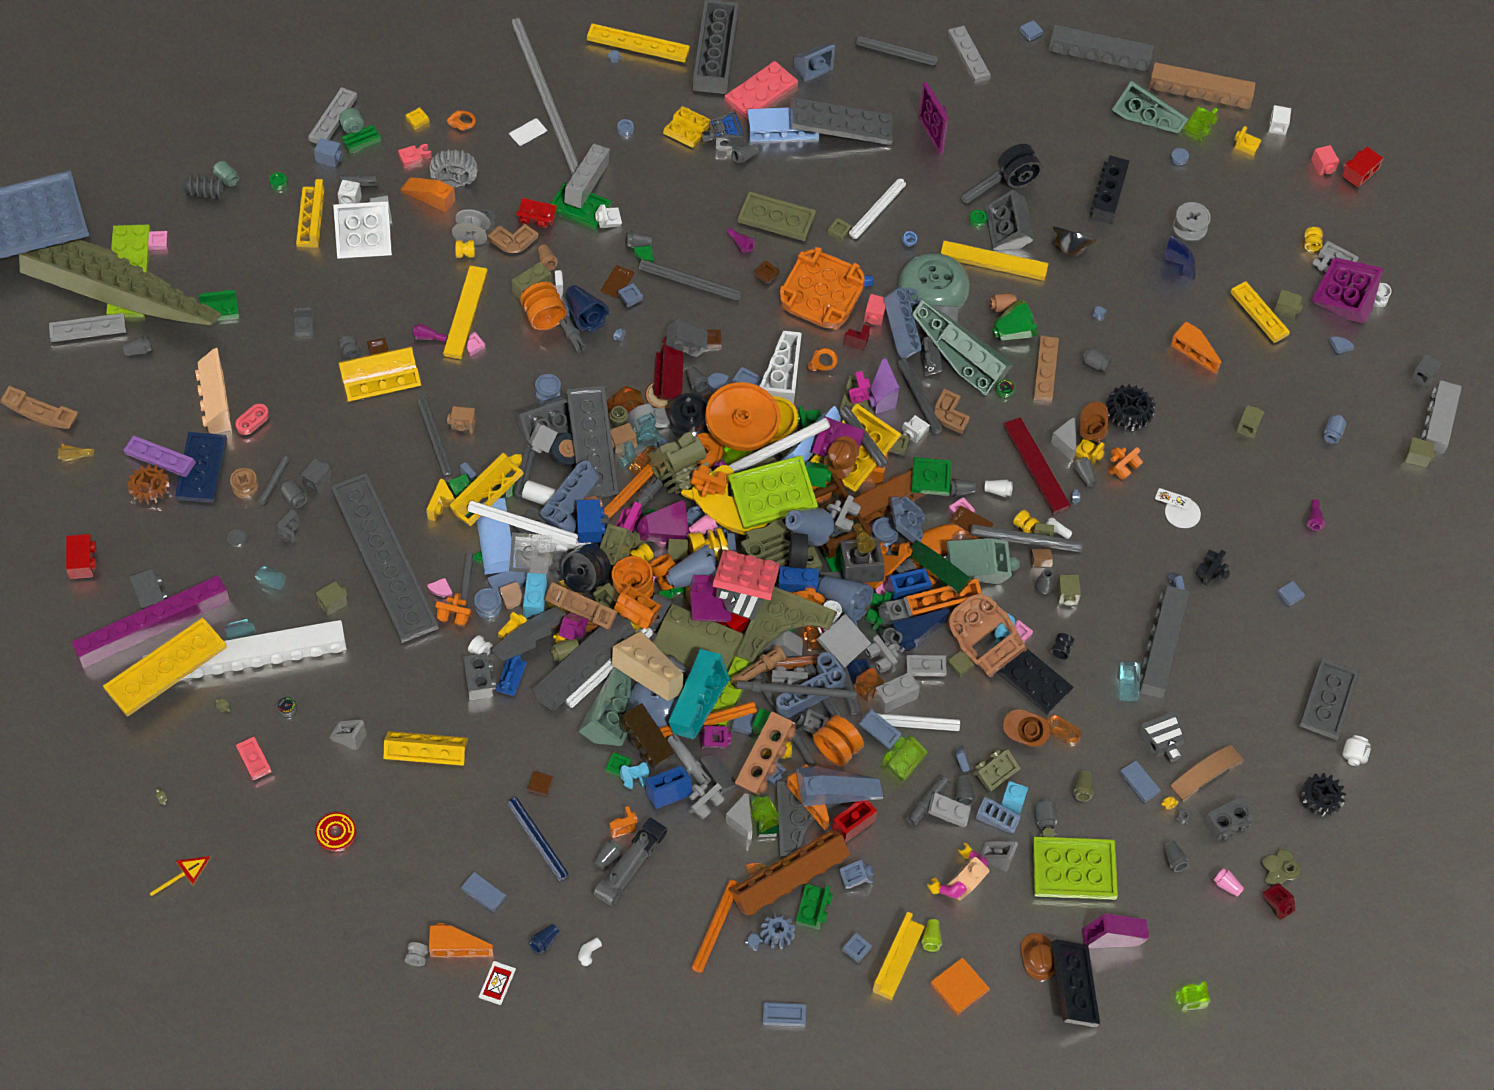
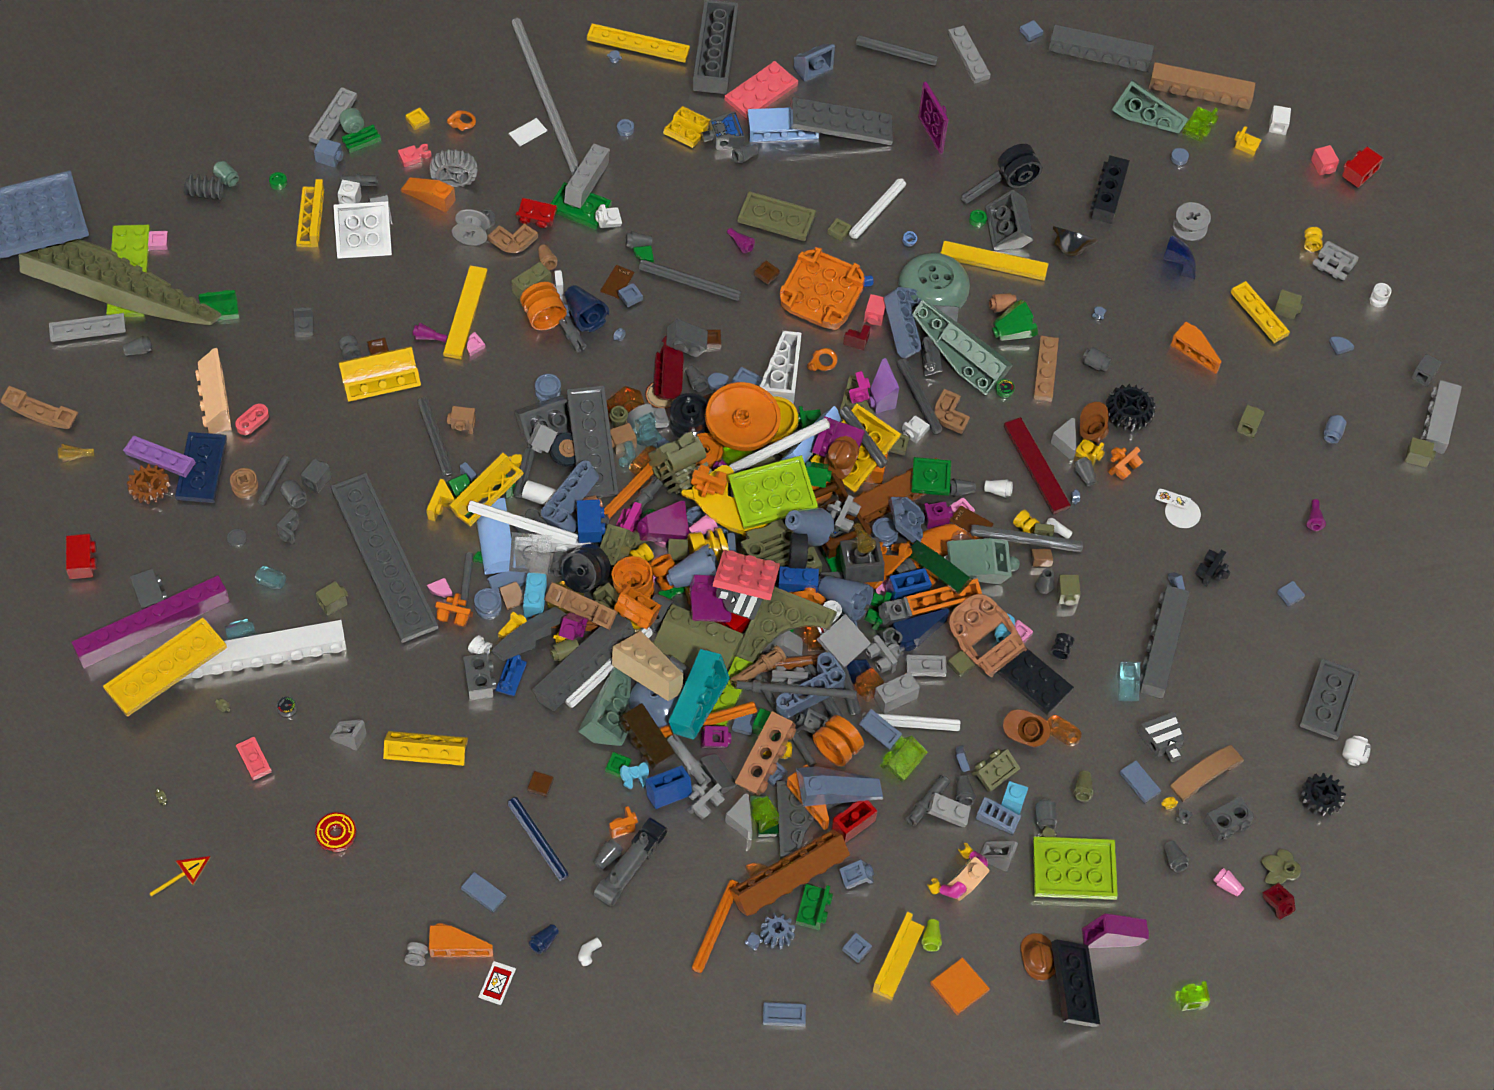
yellow wheel [456,240,475,258] -> none
magenta slope [1311,257,1383,324] -> none
none -> magenta brick [922,501,953,529]

